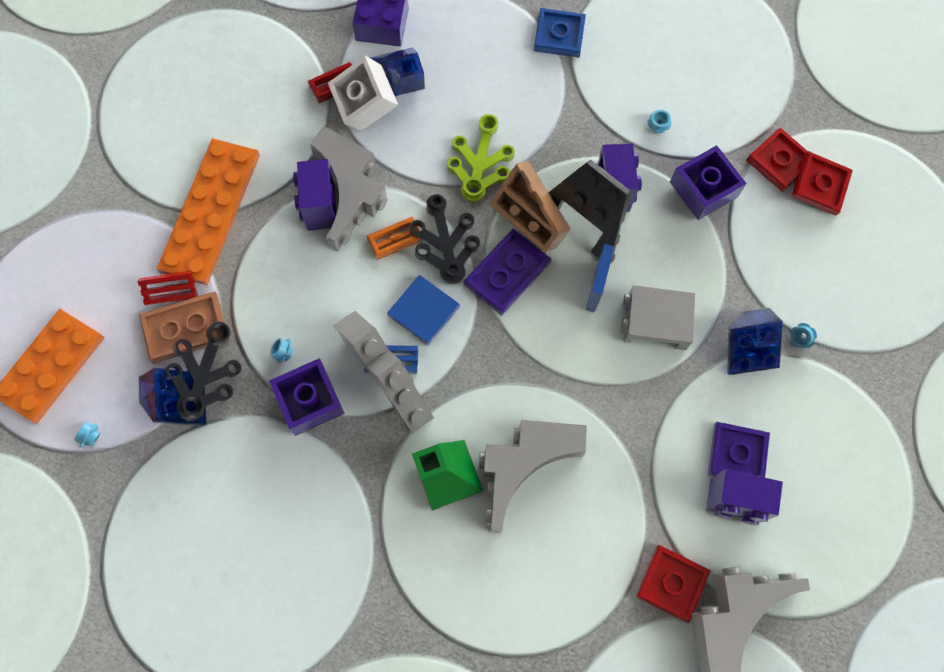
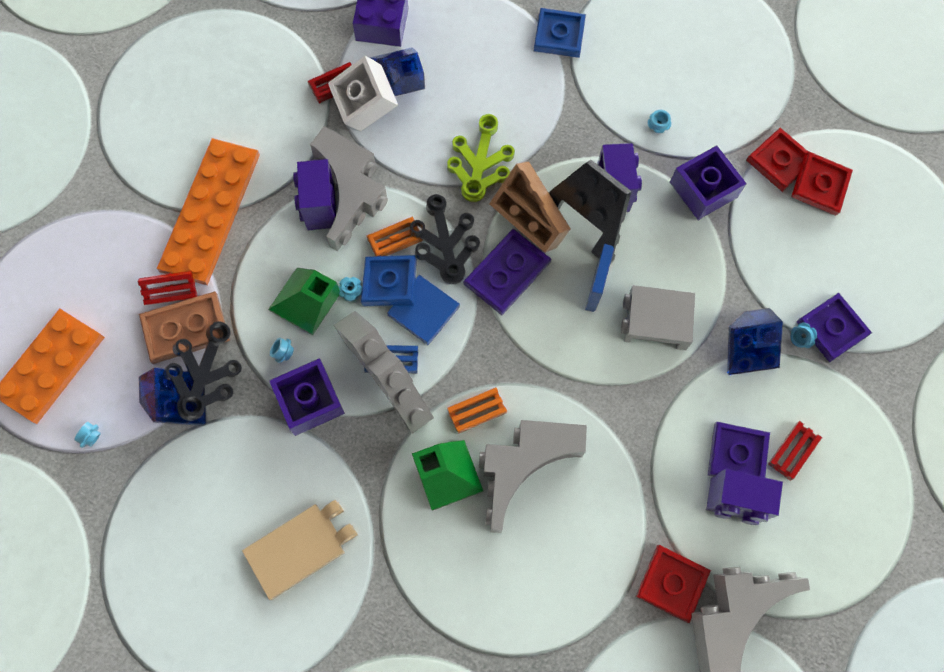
none -> tan tile [242,500,358,600]
none -> green slope [268,268,340,335]
none -> medium azure plate [339,277,362,301]
none -> blue tile [361,255,417,306]
none -> orange tile [447,387,507,434]
none -> red tile [768,421,823,481]
none -> dark purple tile [796,292,872,363]

